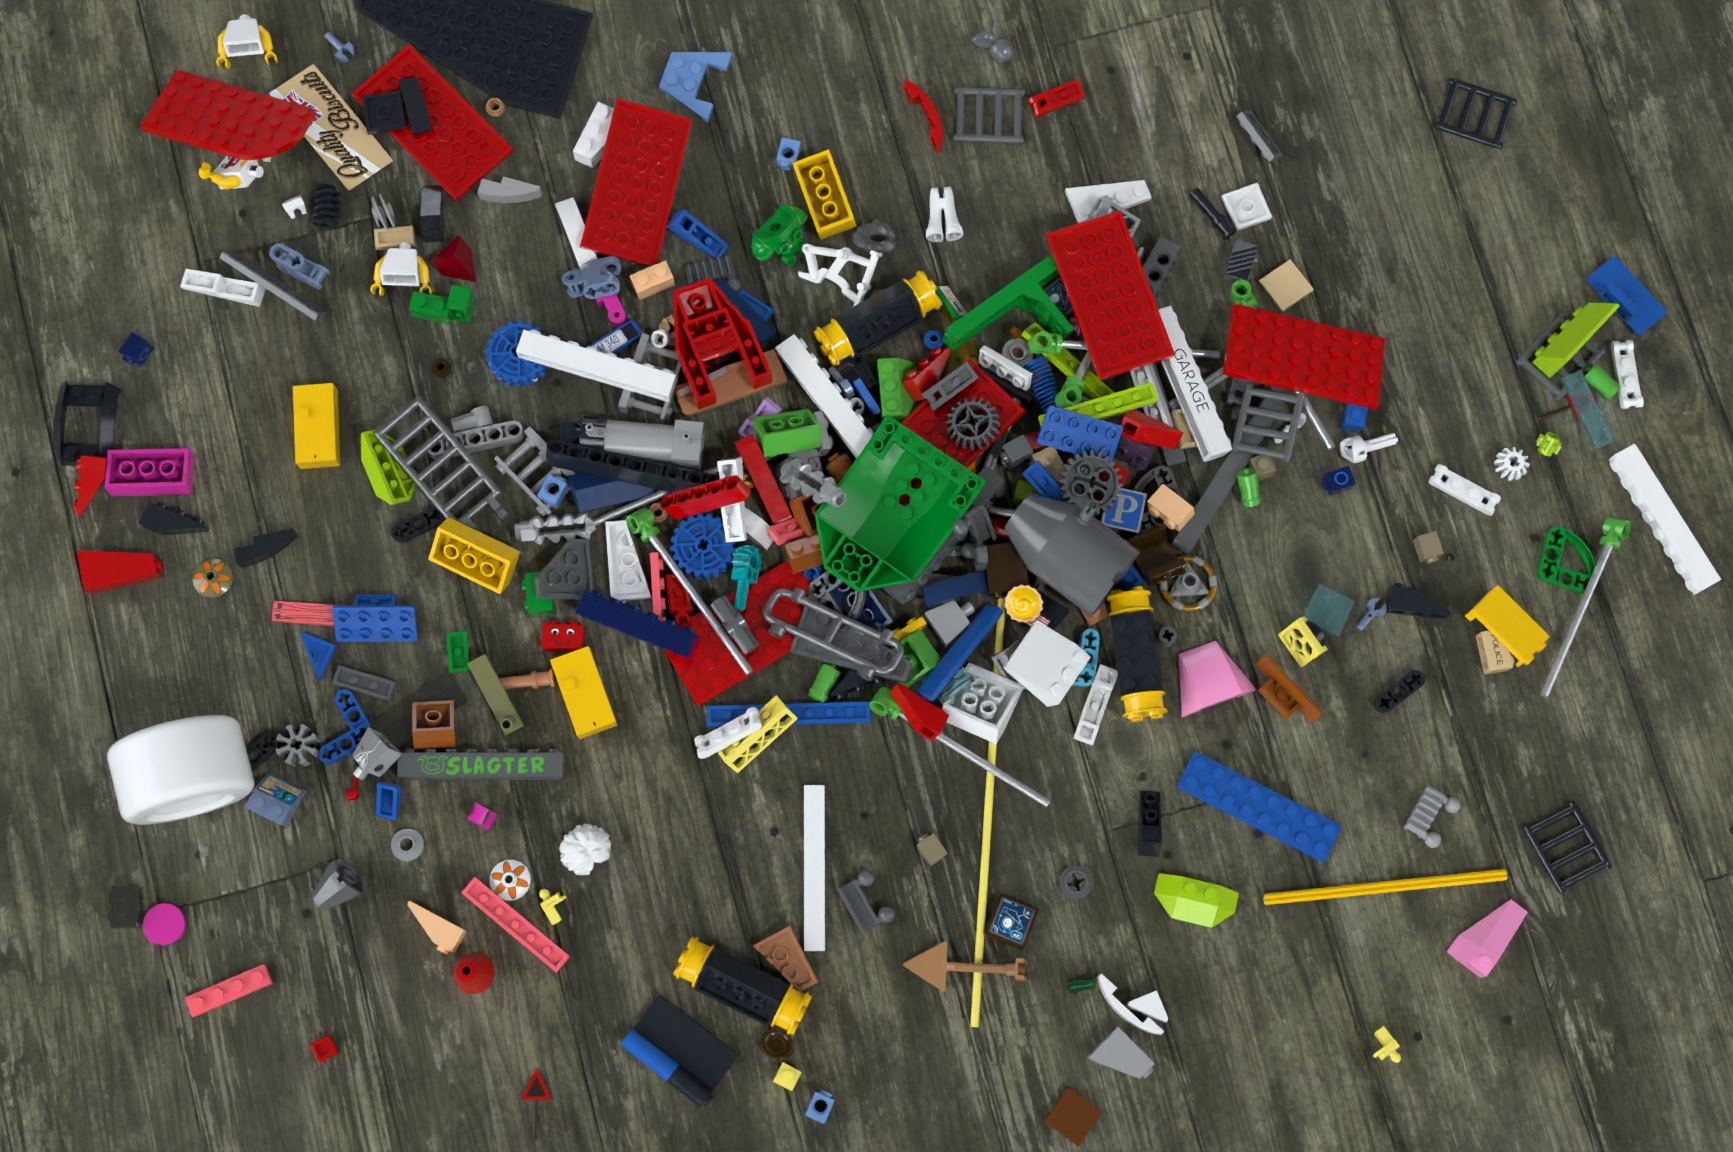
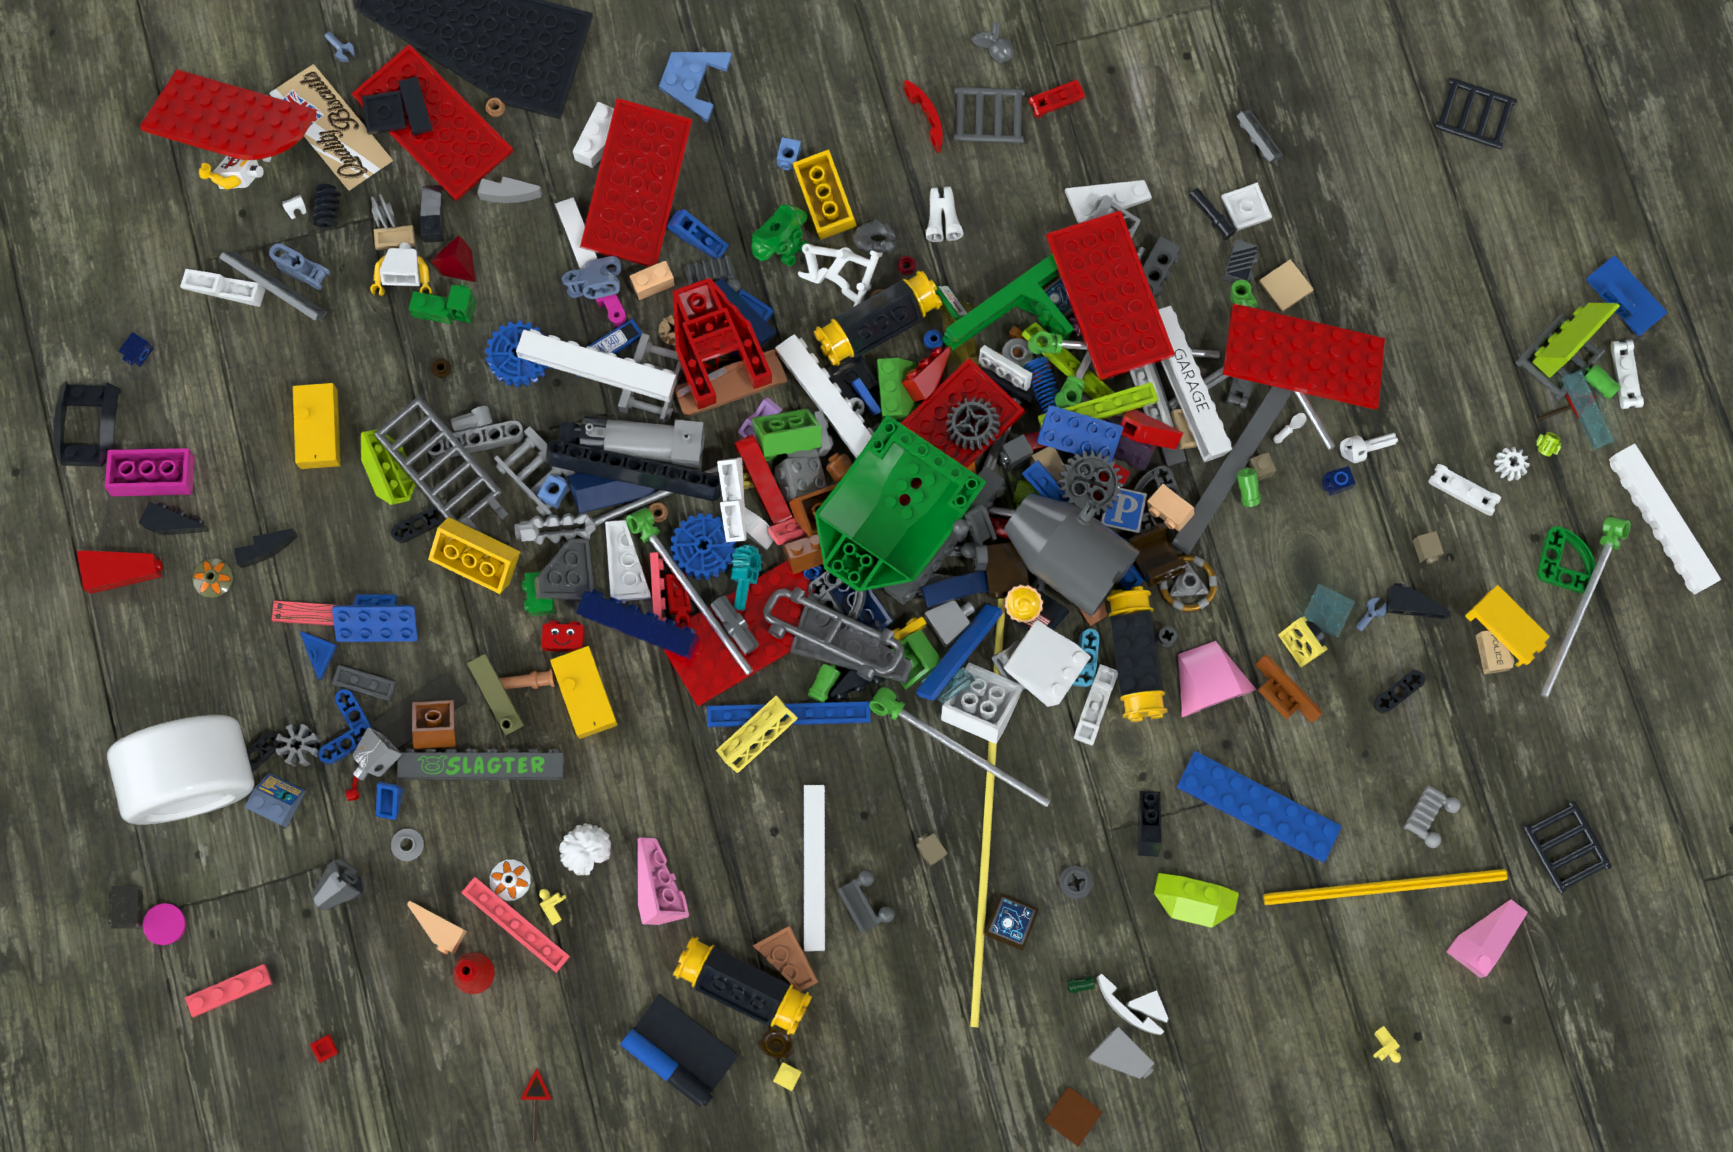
red slope [73,455,107,517] -> none
white torso [216,14,278,69] -> none
green plate [446,631,471,674] -> none
dark pink leg [467,803,498,831] -> none
white bush [651,329,671,348] -> none
red beam [660,475,751,520] -> none
white plate [694,707,762,759] -> none
light grey sword [780,458,846,507] -> none
medium blue brick [805,1090,835,1124] -> none
sand blue bar [828,367,855,399] -> none
red slope [890,683,949,742] -> none
medium nougat piece [903,941,1028,992] -> none
dark grey plate [921,362,978,410] -> none
dark grey bar [1231,384,1305,463] -> none
blue brick [1340,404,1368,433] -> none
none -> bright pink wedge [638,837,689,925]
none -> dark red plate [897,256,916,275]

